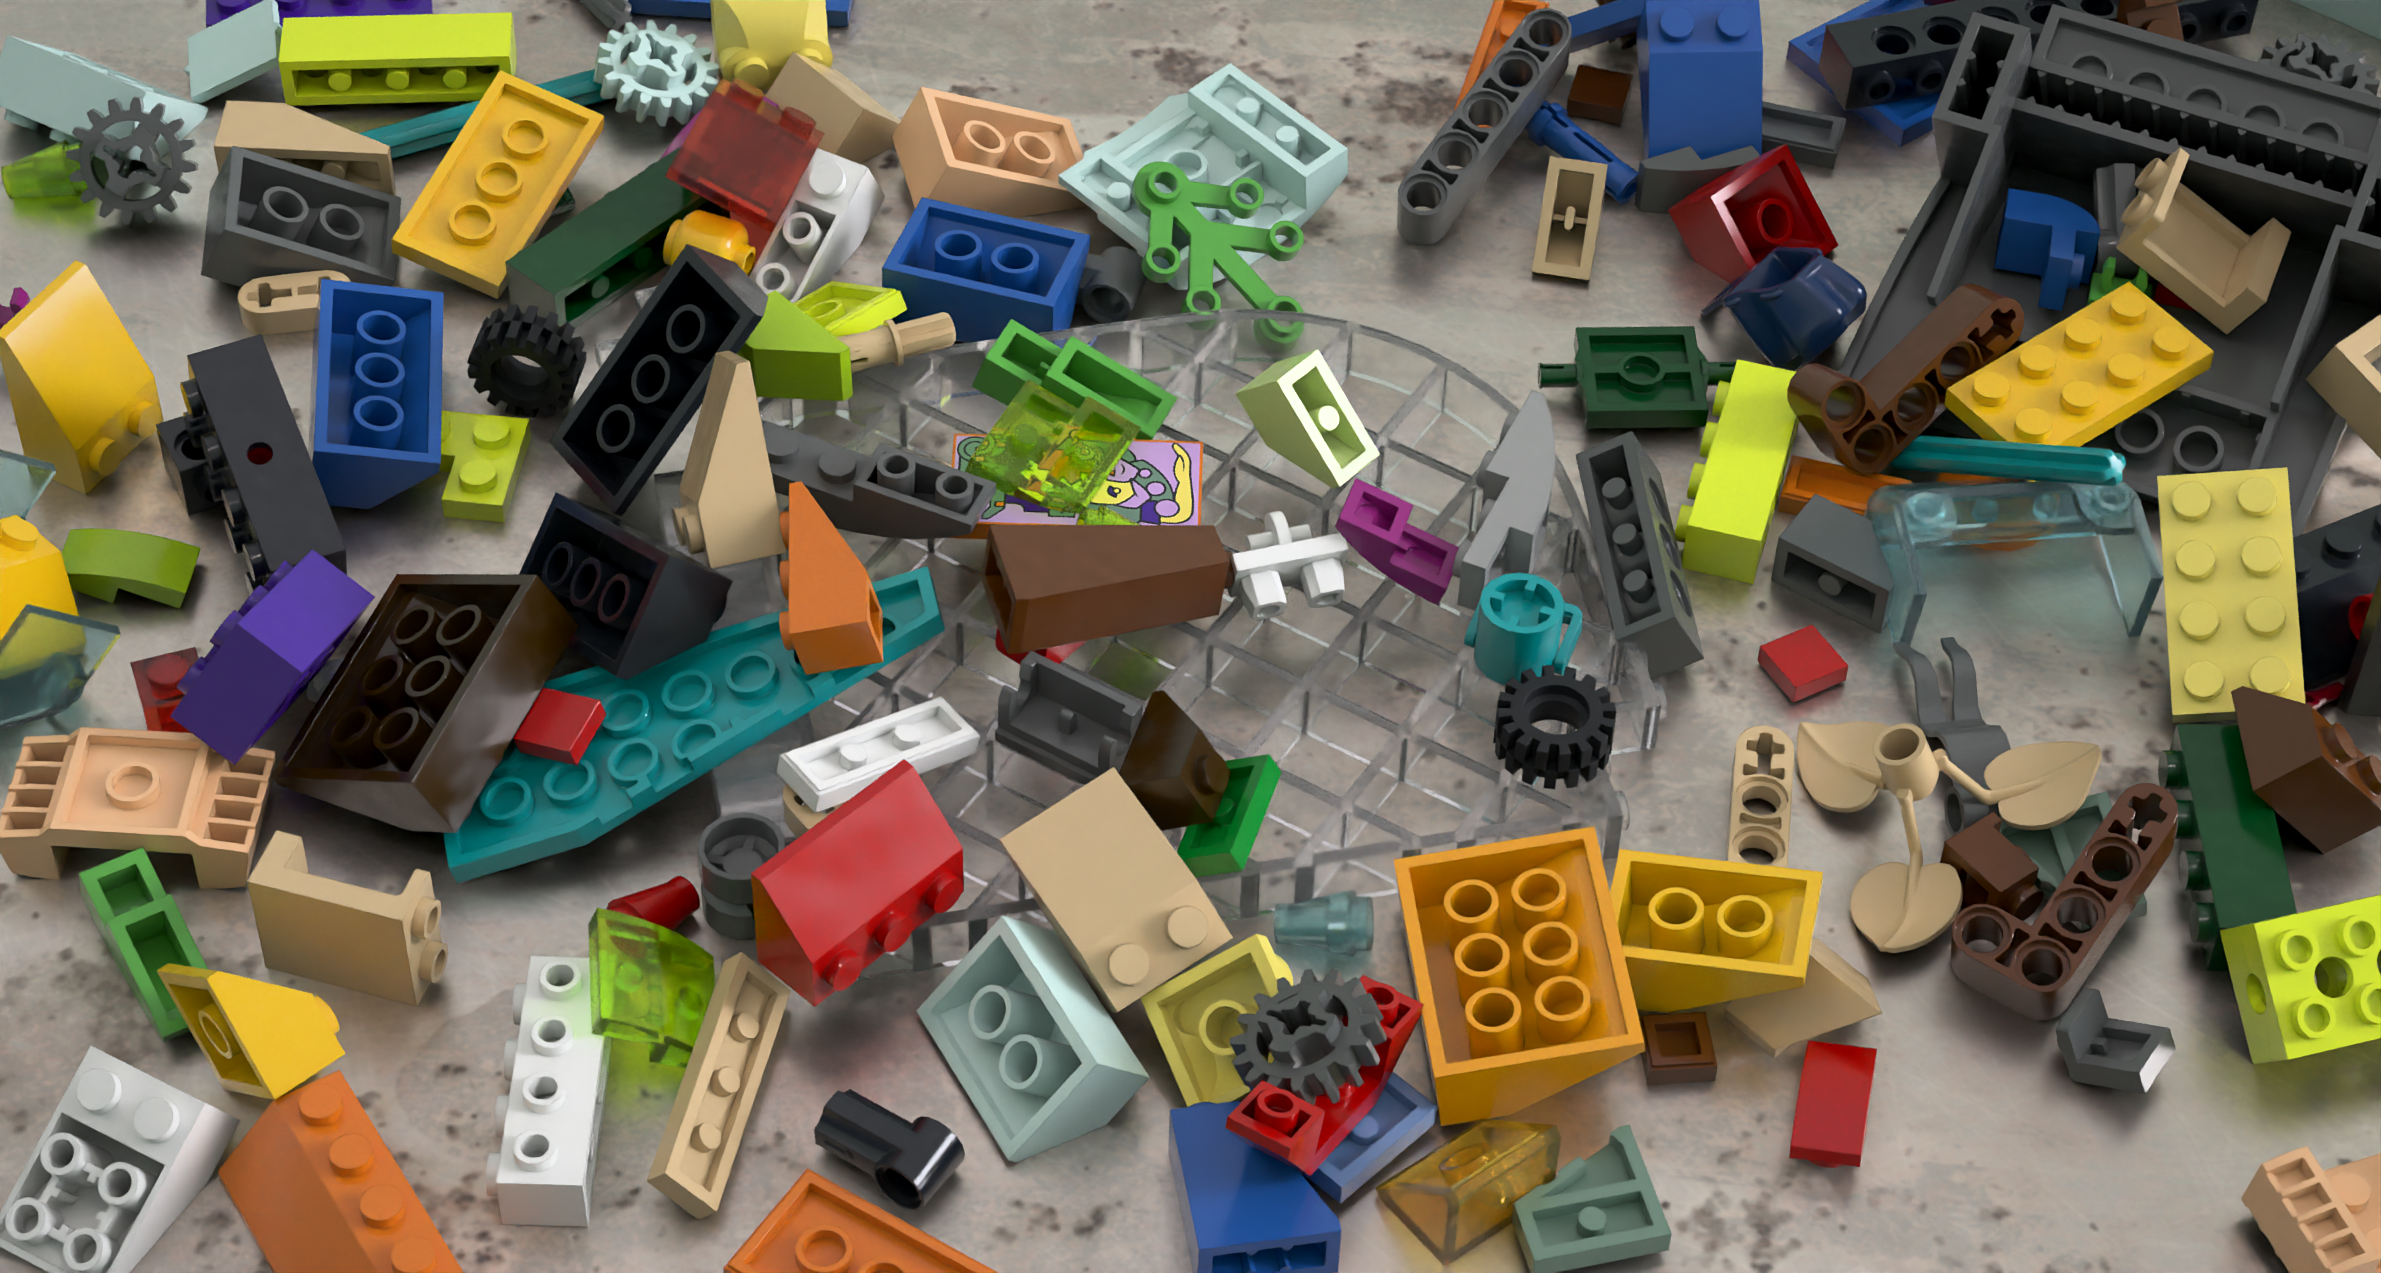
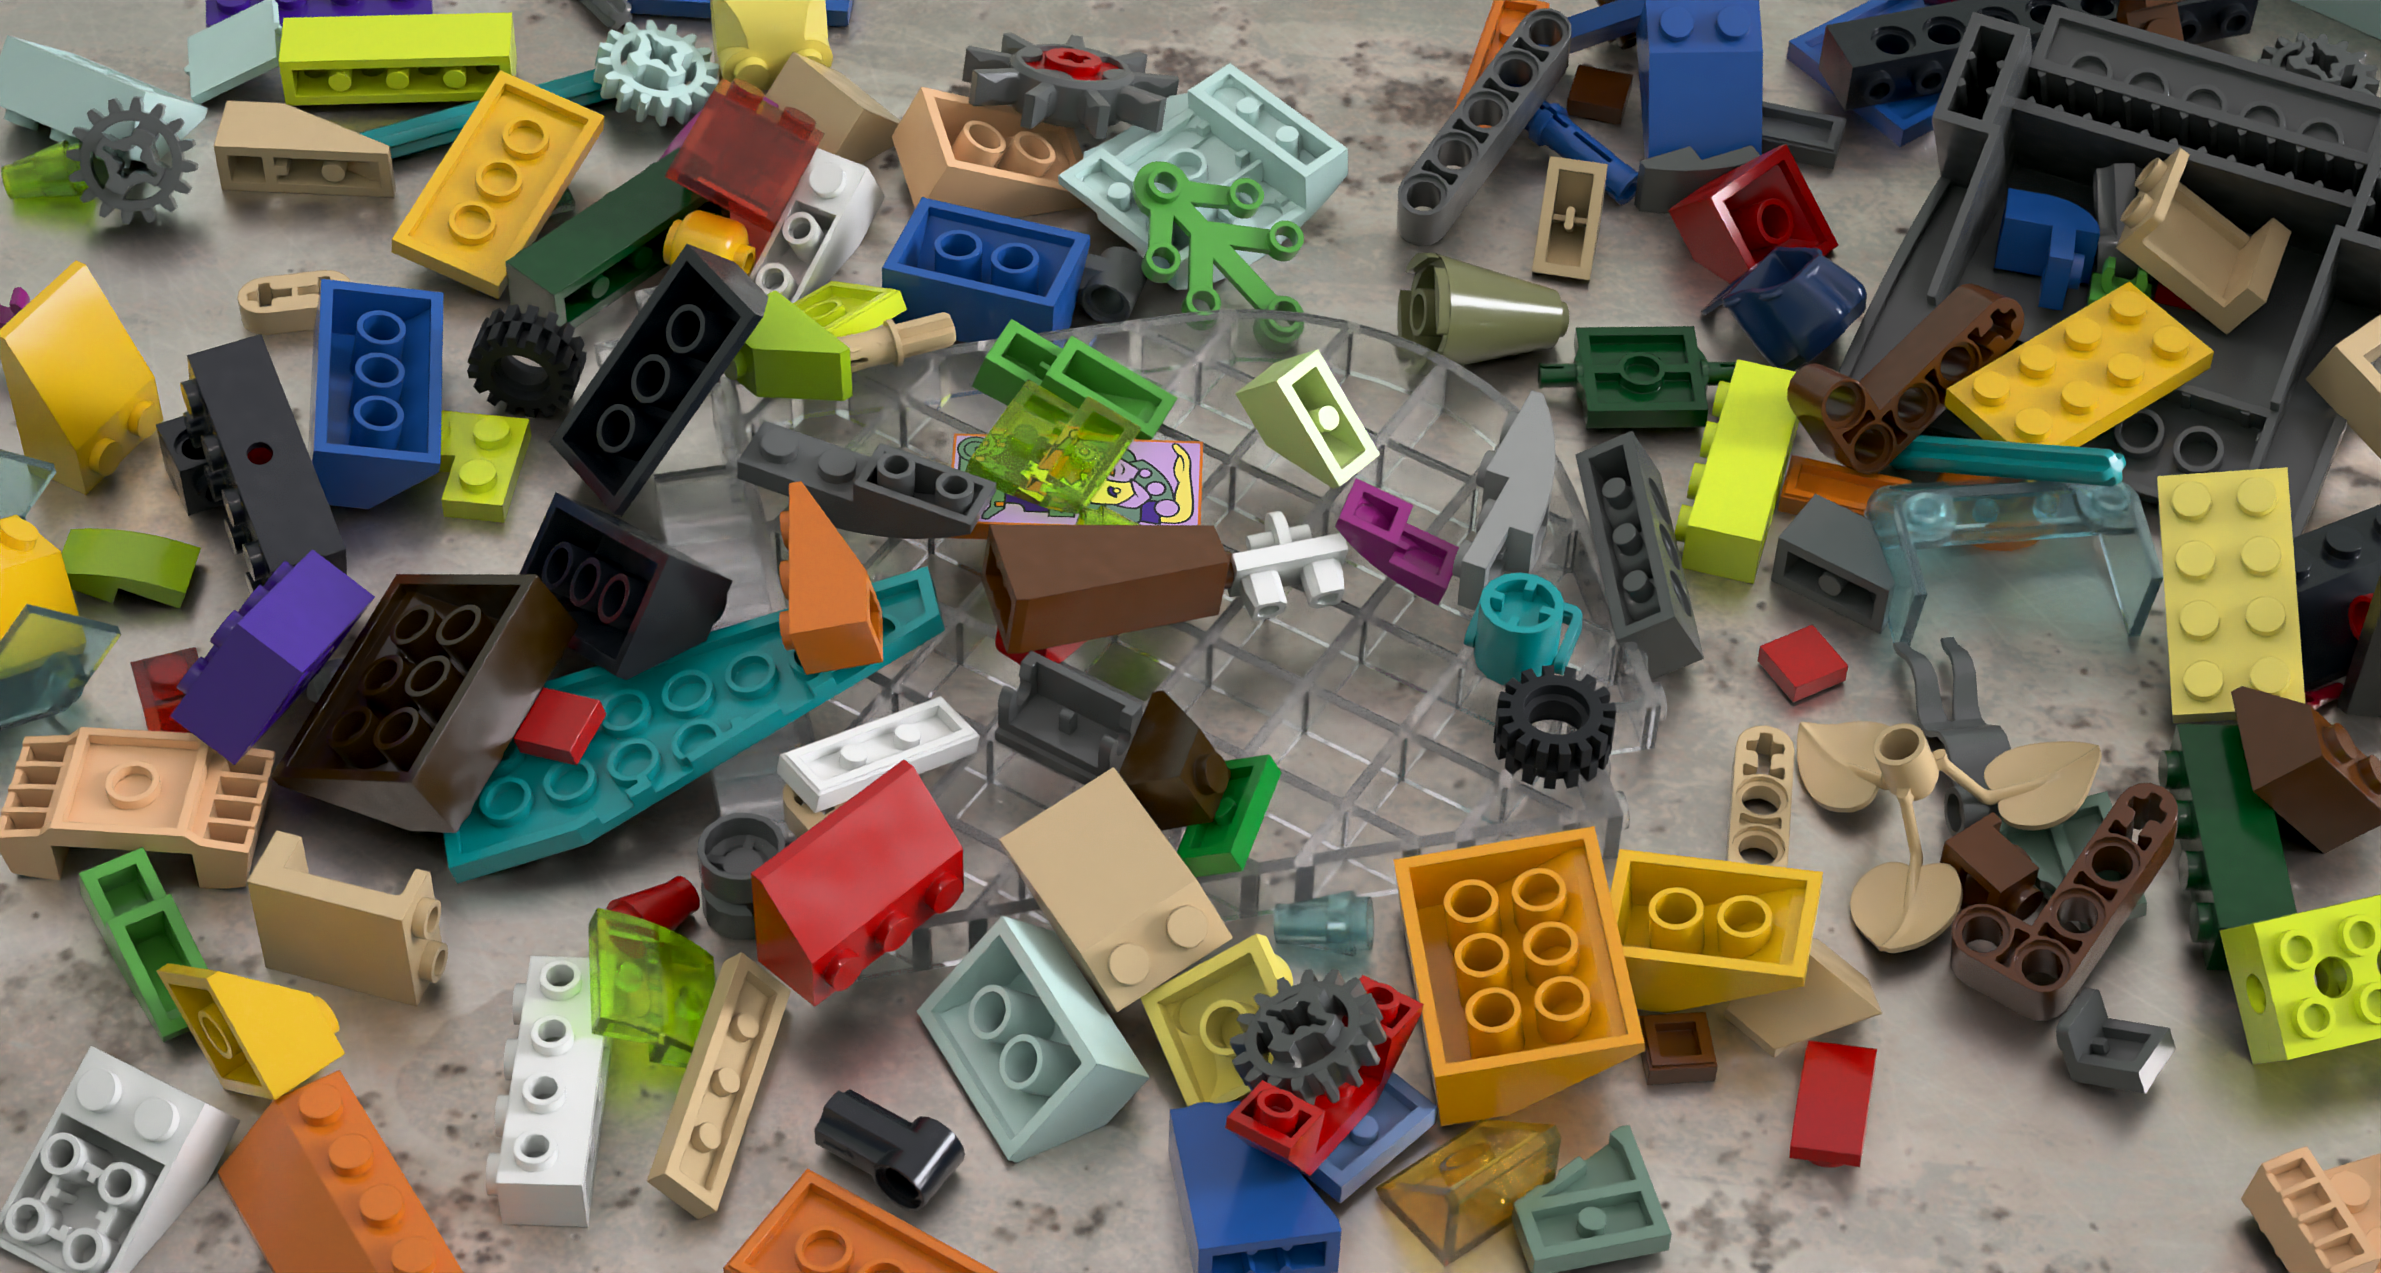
dark grey slope [201,145,401,287] -> none
tan slope [672,350,787,569] -> none
none -> dark grey gear [962,33,1179,139]
none -> olive cone [1397,253,1569,372]

